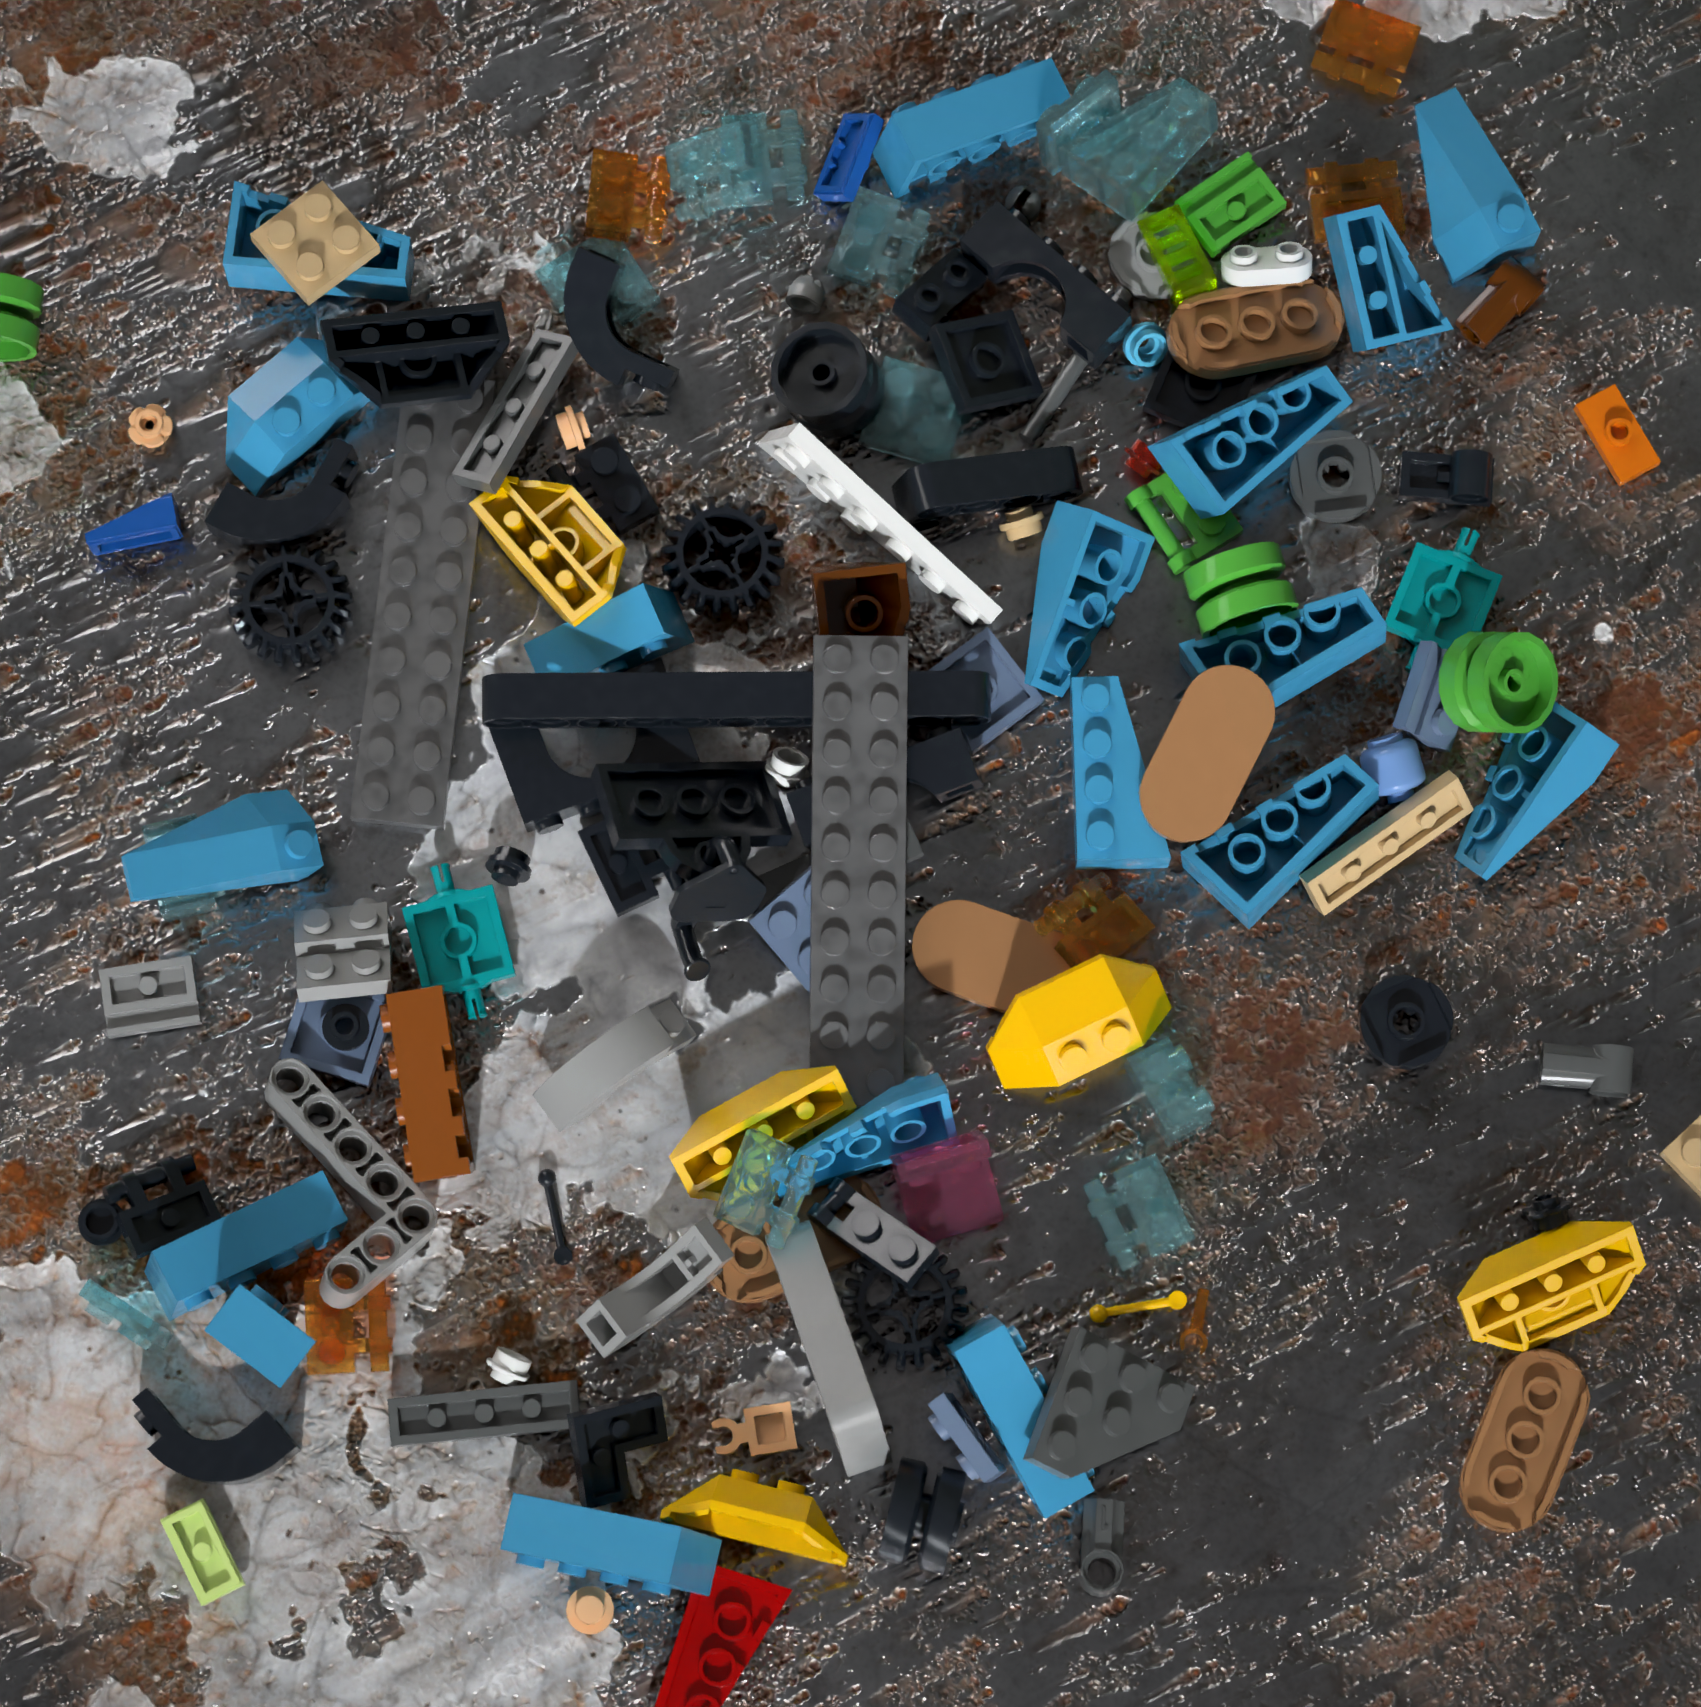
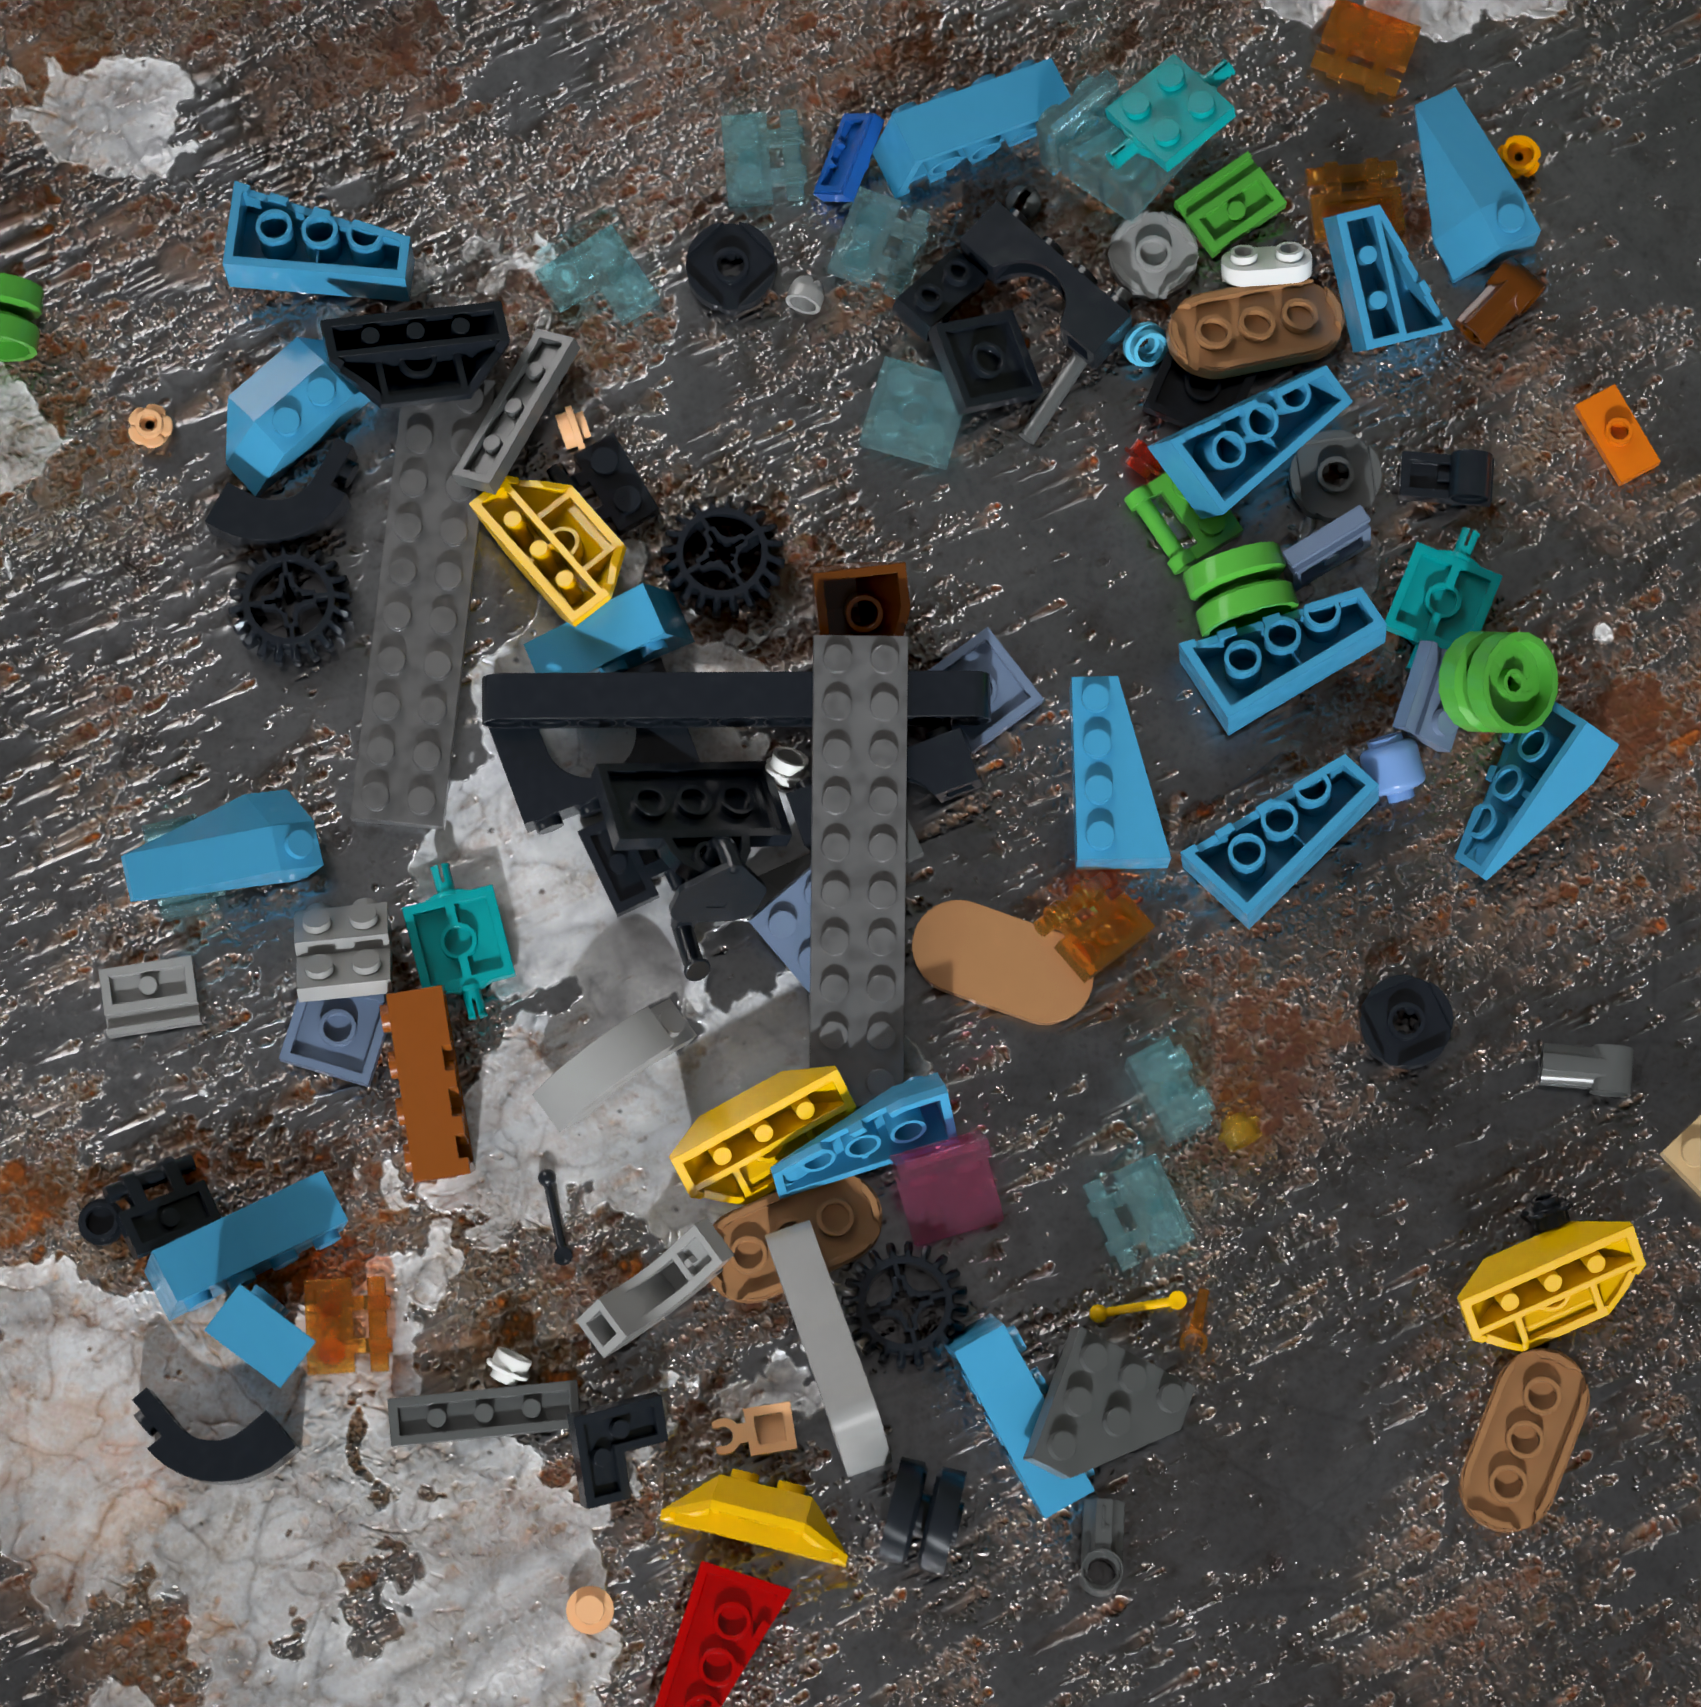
clear light blue plate [78,1279,174,1351] -> none
blue slope [85,493,183,556] -> none
yellowish green plate [160,1498,246,1606] -> none
tan plate [250,180,381,306] -> none
light grey beam [264,1058,438,1309] -> none
black plate [322,1004,370,1051] -> none
black plate [485,846,532,886] -> none
dark azure wedge [500,1493,722,1596] -> none
black arch [563,246,680,392] -> none
clear orange plate [583,148,672,244] -> none
clear light blue plate [665,120,760,222] -> none
clear light blue plate [713,1128,818,1249] -> none
white wing [757,423,1003,625] -> none
black wheel [771,321,884,438] -> none
plate [806,1177,940,1290] -> none
black beam [892,446,1083,532] -> none
sand blue plate [928,1393,1008,1483] -> none
yellow wedge [985,954,1172,1089] -> none
tan plate [999,505,1044,541] -> none
dark azure wedge [1024,500,1155,698] -> none
clear neon green slope [1137,204,1218,309] -> none
medium nougat tile [1138,665,1275,843] -> none
tan plate [1299,770,1474,916] -> none
none -> black plate [685,222,777,316]
none -> teal plate [1105,53,1236,172]
none -> clear yellow plate [1217,1111,1263,1152]
none -> sand blue plate [1282,505,1371,592]
none -> light orange plate [1497,135,1541,179]

